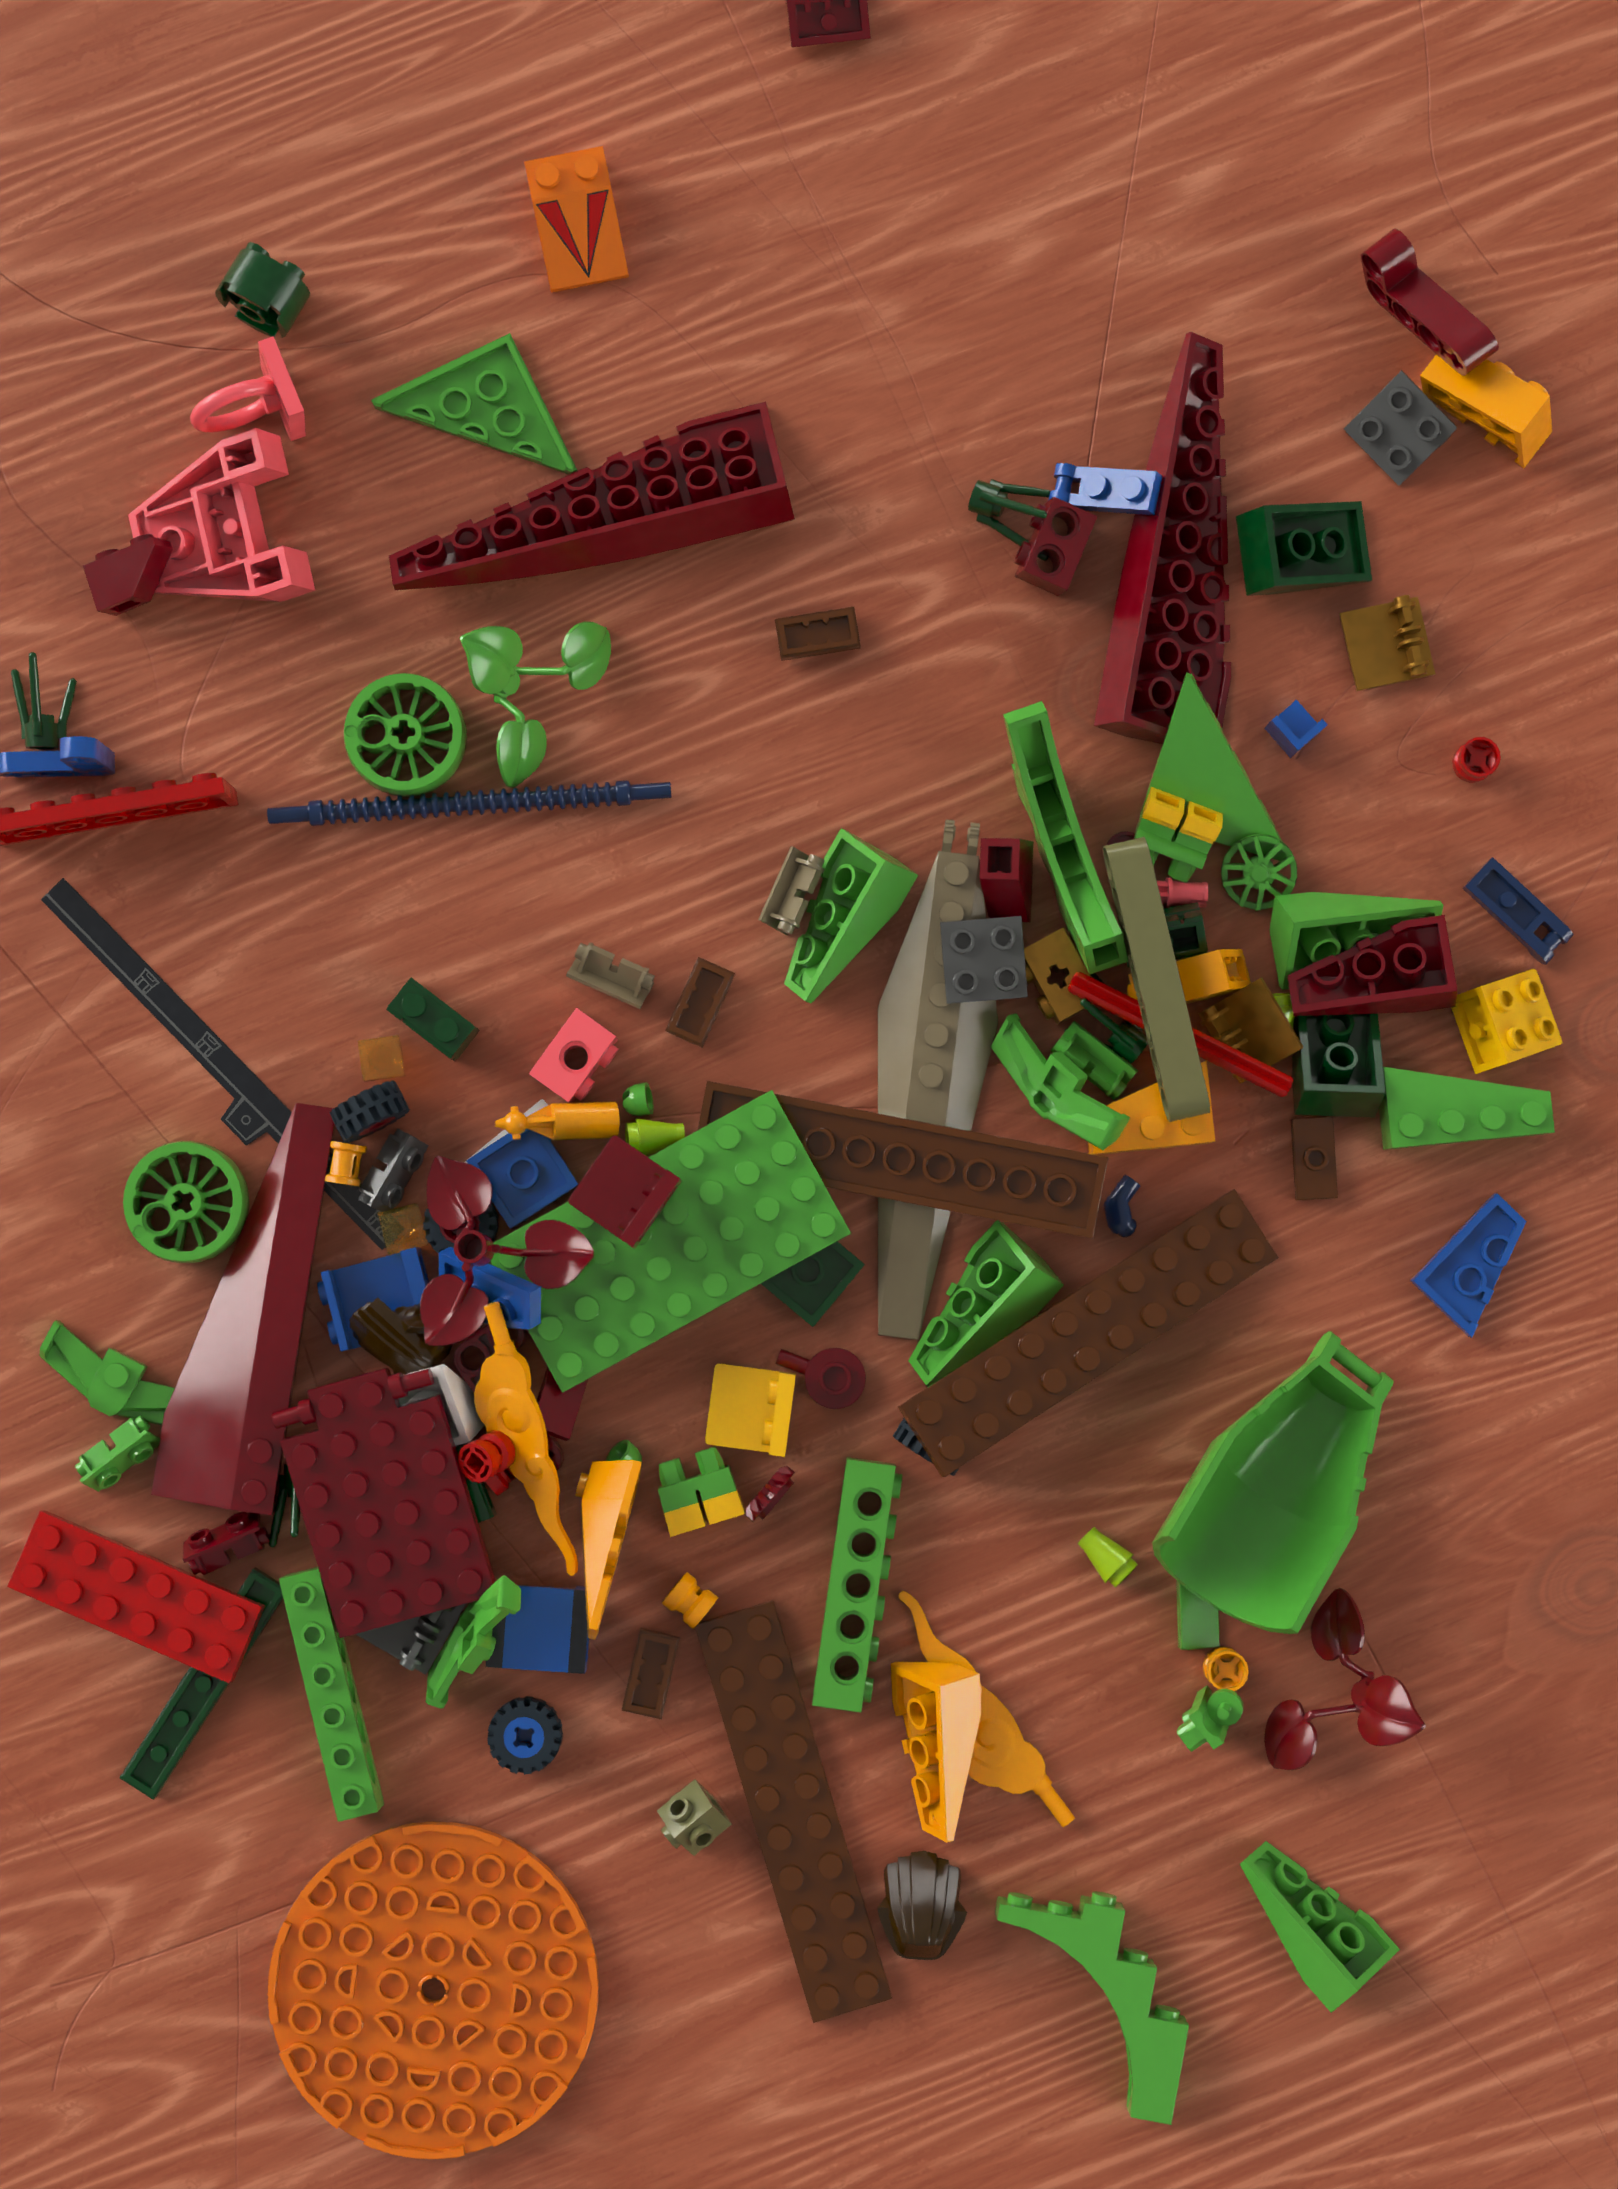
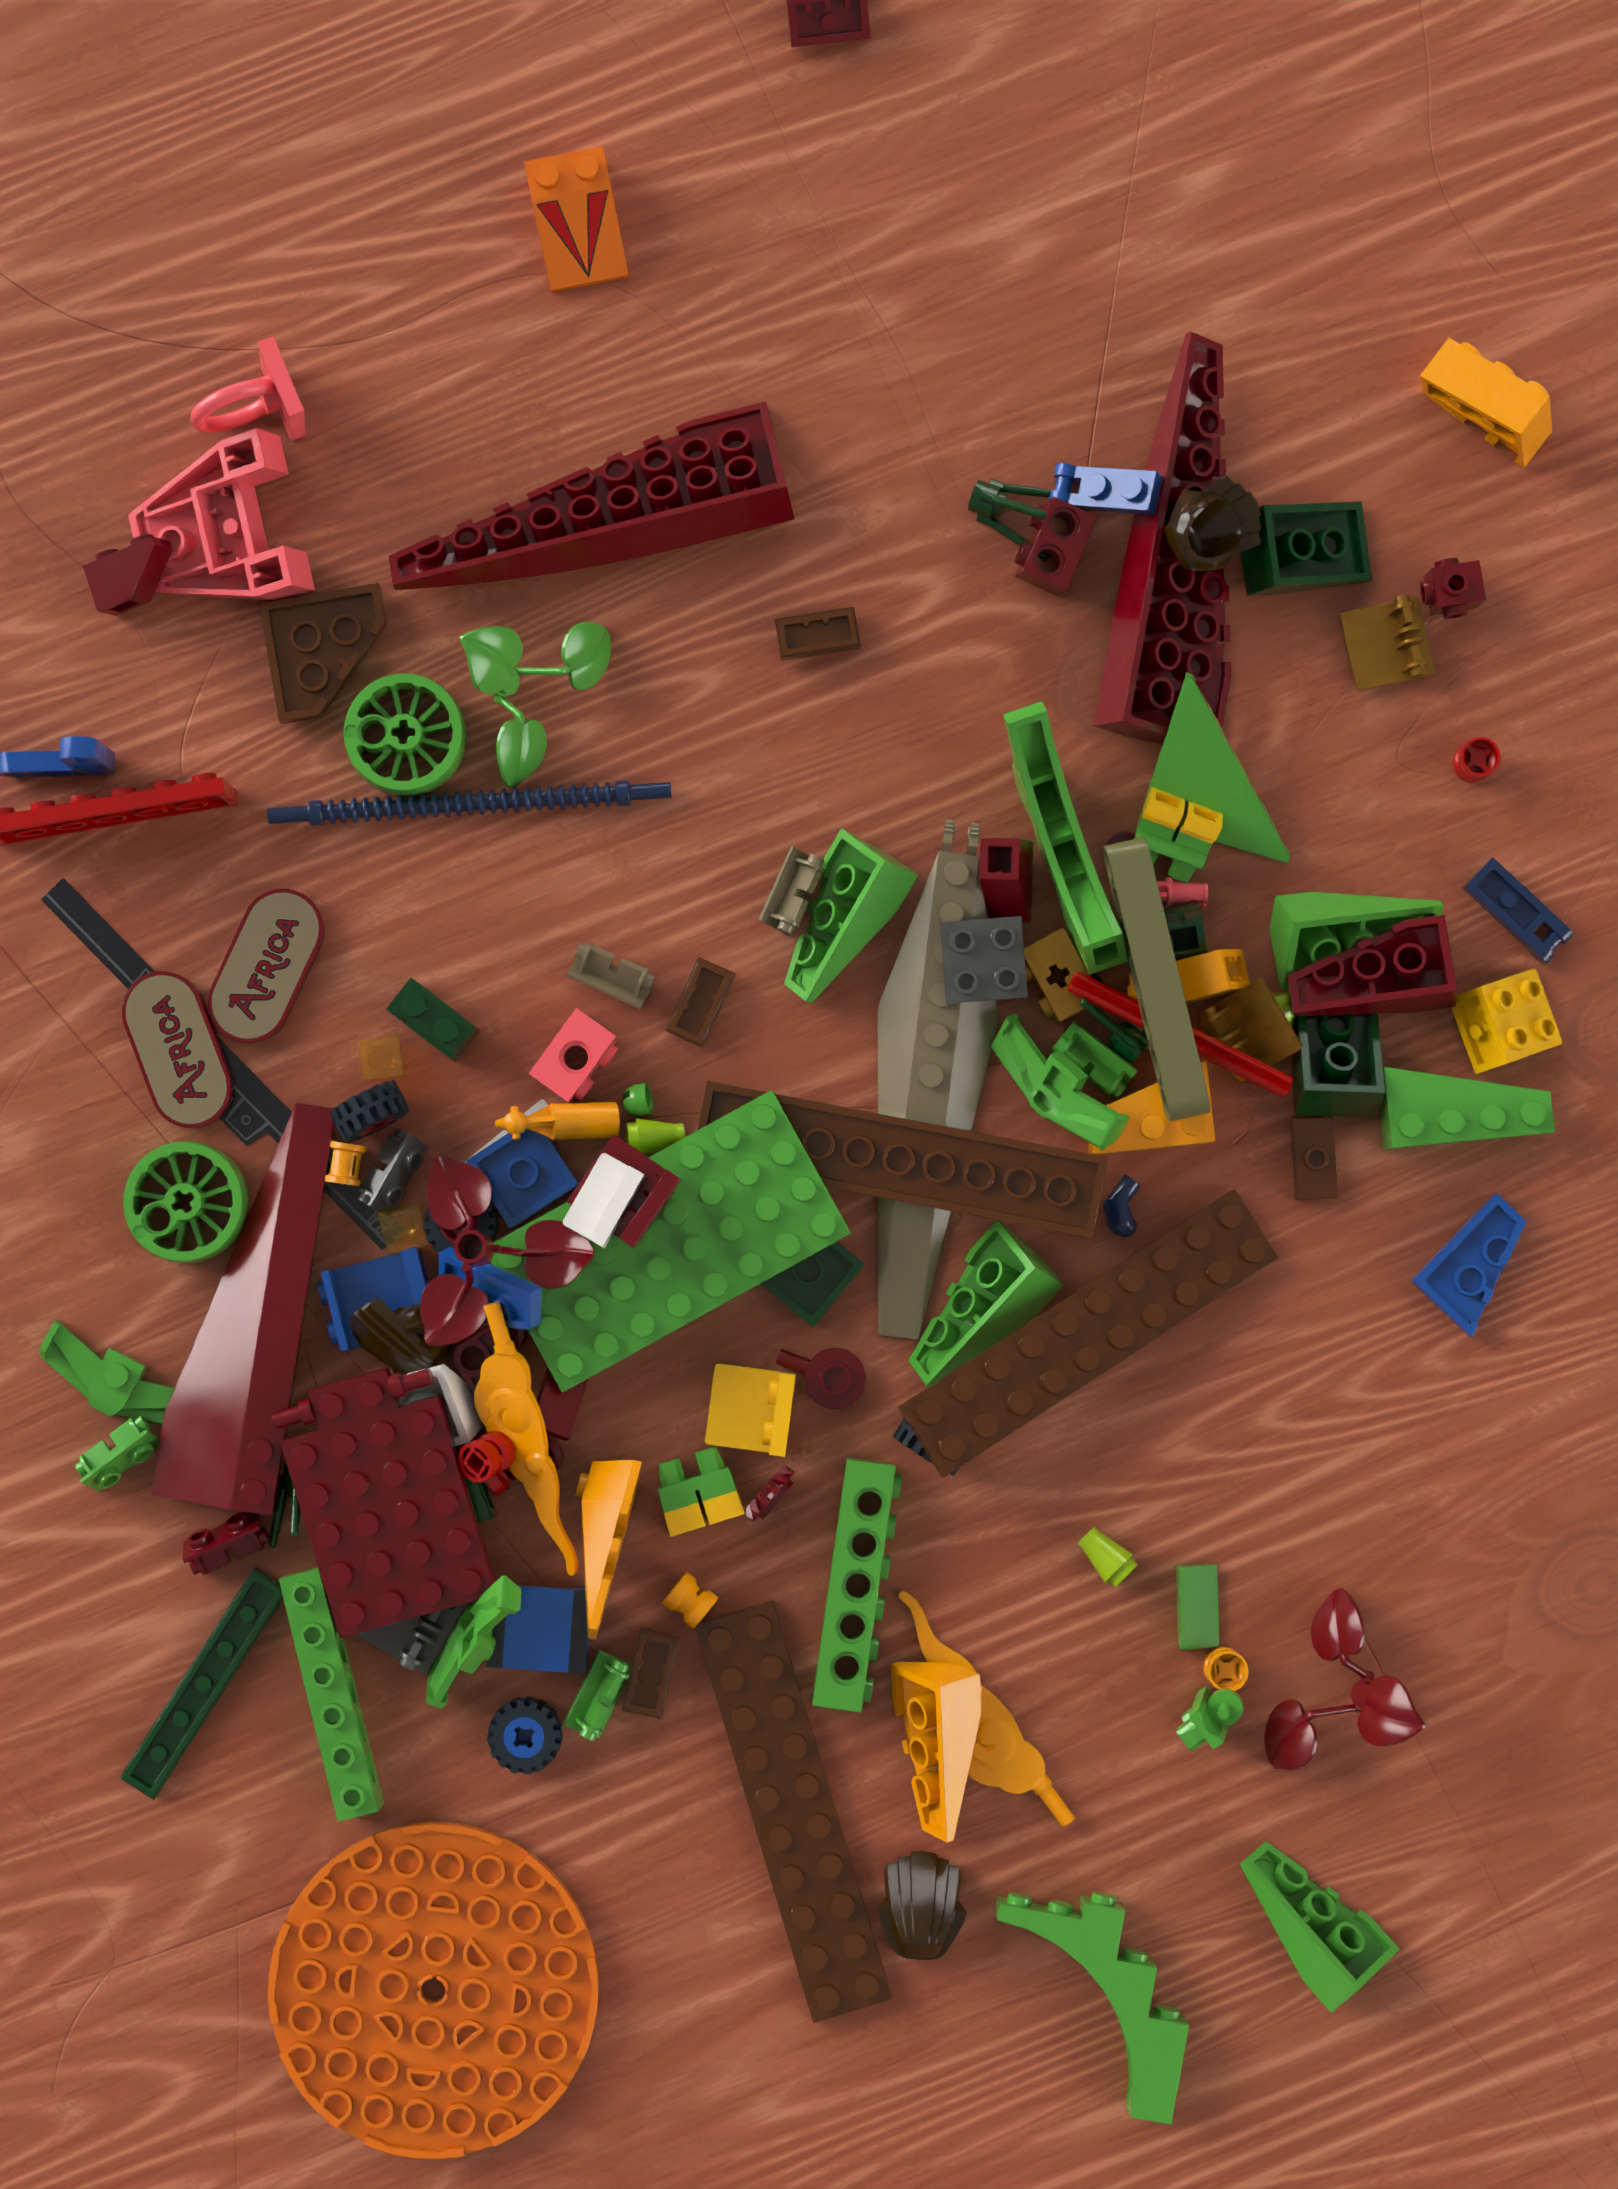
red plate [7,1510,265,1683] -> none
dark green plant [11,652,77,750] -> none
dark green brick [215,242,310,338] -> none
bright green tile [371,333,577,474] -> none
bright green hinge [606,1440,642,1462] -> none
olive brick [657,1779,732,1856] -> none
bright green windscreen [1152,1331,1394,1634] -> none
bright green wheel [1221,834,1297,911] -> none
blue panel [1264,700,1328,758] -> none
dark grey hinge [1344,370,1458,486] -> none
dark red beam [1361,229,1499,376] -> none
none -> dark tan tile [122,971,234,1128]
none -> dark tan tile [208,889,325,1044]
none -> reddish brown plate [259,583,387,724]
none -> white panel [563,1153,646,1248]
none -> bright green hinge [563,1650,632,1741]
none -> dark brown hair [1164,476,1262,571]
none -> dark red brick [1420,558,1486,619]

